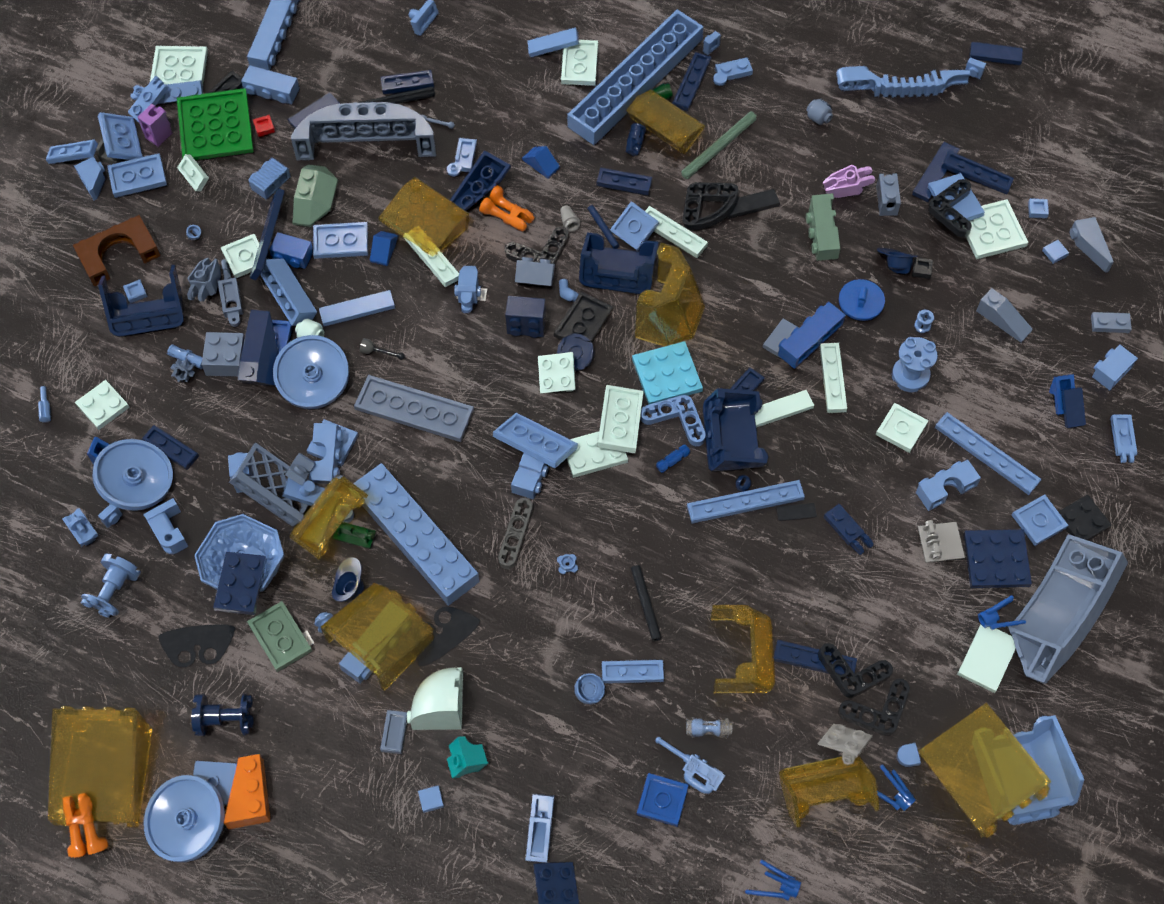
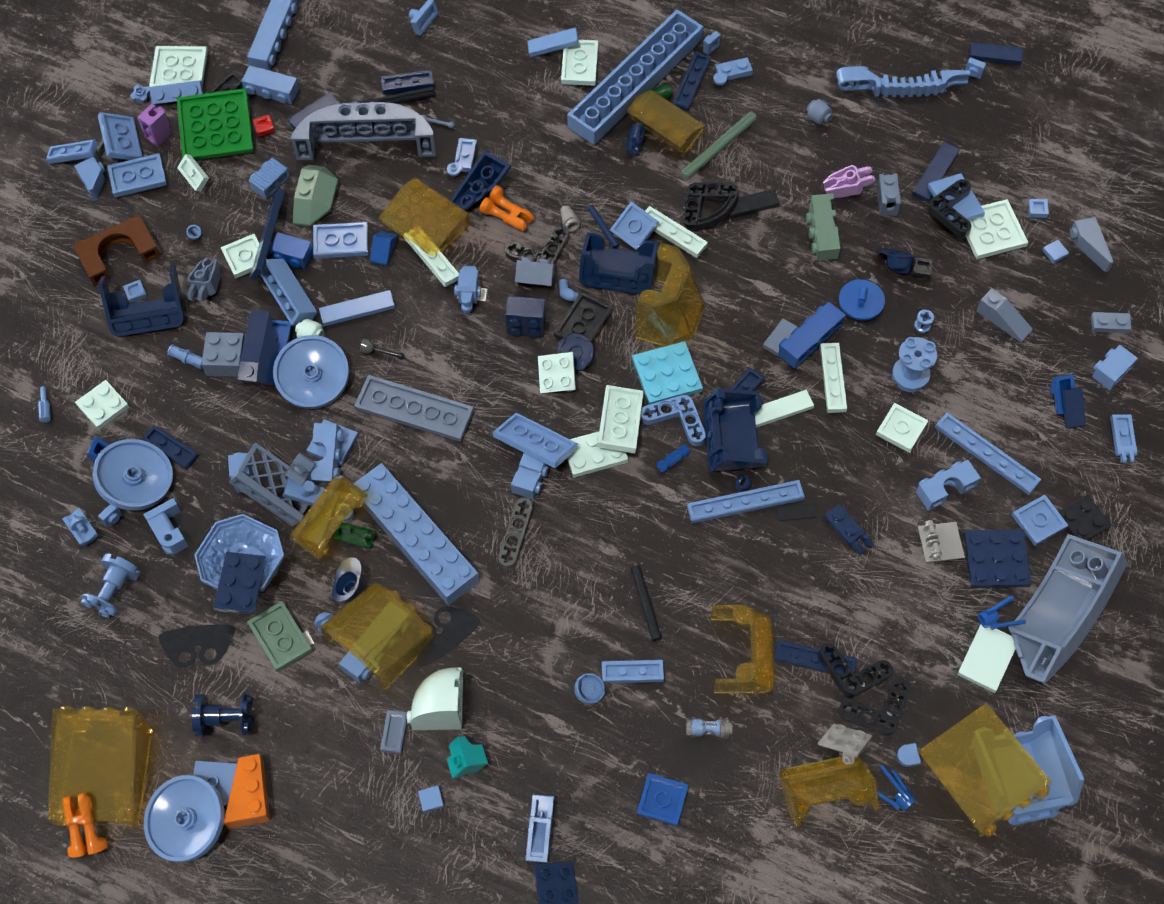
medium blue hinge [128,76,168,122] -> none
sand blue gear [171,358,195,382] -> none
sand blue piece [218,259,243,327] -> none
blue slope [522,146,560,179] -> none
medium blue plate [557,554,578,574] -> none
dark blue plate [597,168,652,195] -> none
medium blue piece [656,737,726,794] -> none
blue plant [745,860,801,901] -> none
dark blue tile [941,150,1014,195] -> none

